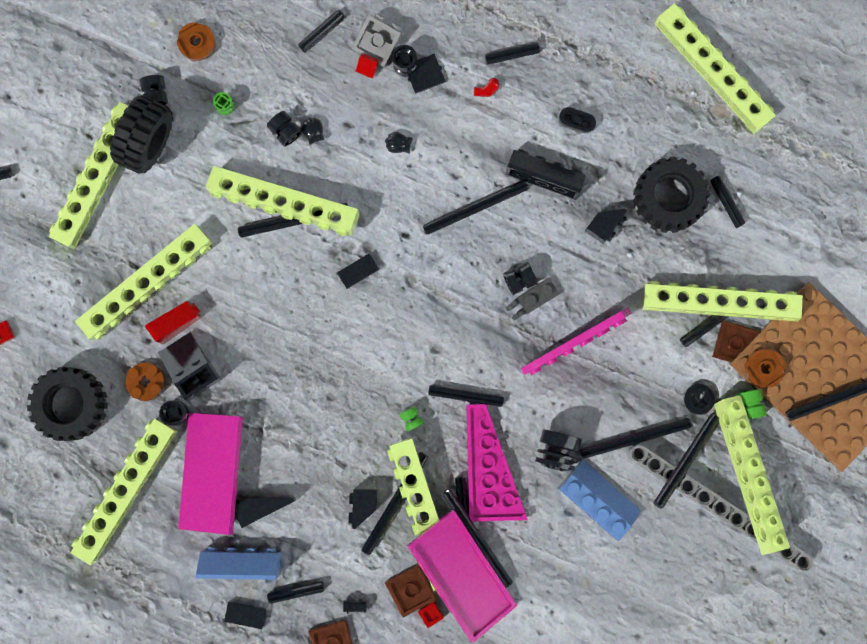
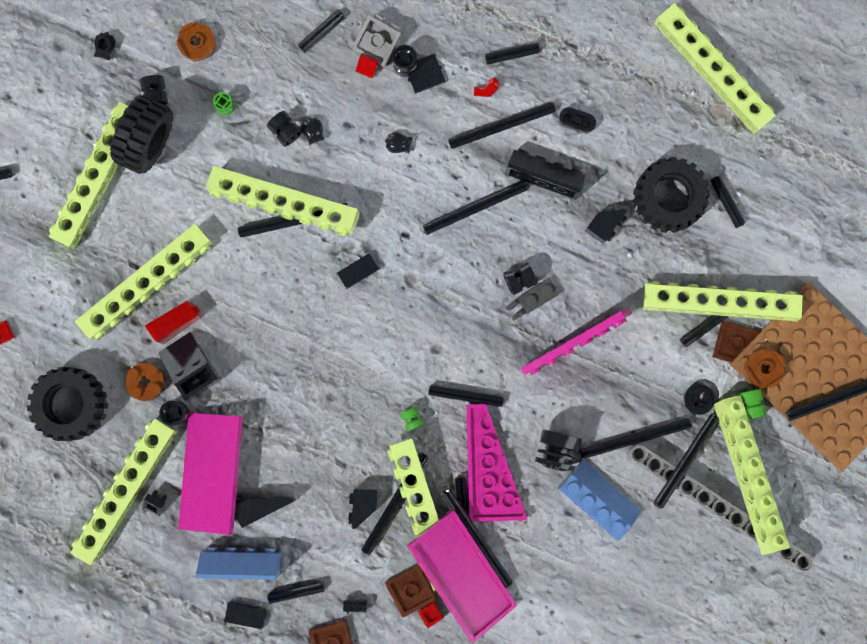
none -> black animal [94,32,116,60]
none -> black tile [143,490,167,517]
none -> black axle [448,102,556,149]

